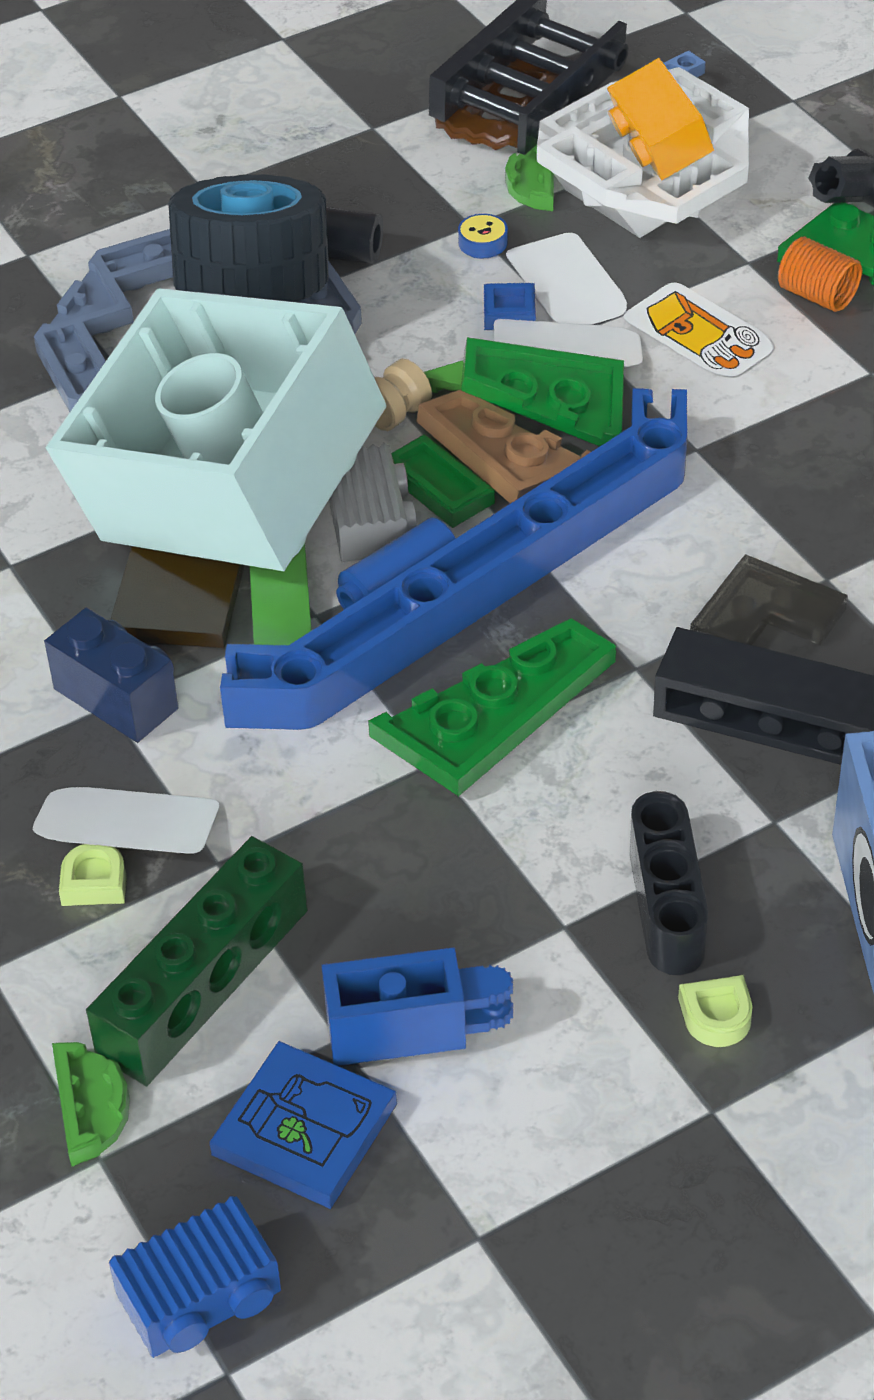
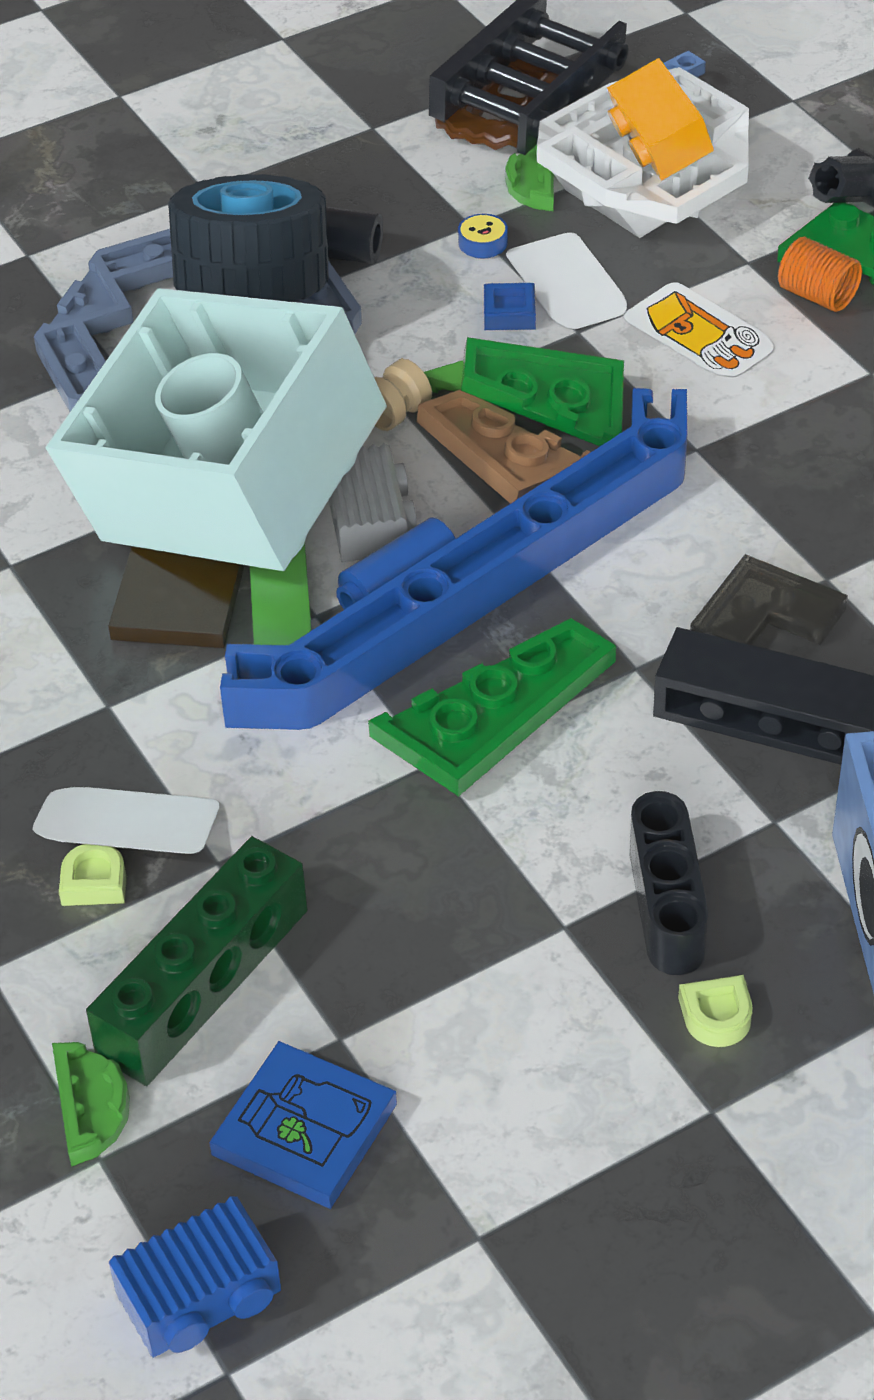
dark blue brick [44,607,179,743] -> none
blue hinge [321,947,513,1066] -> none
green tile [391,434,495,528] -> none
white sticker [494,319,643,367] -> none

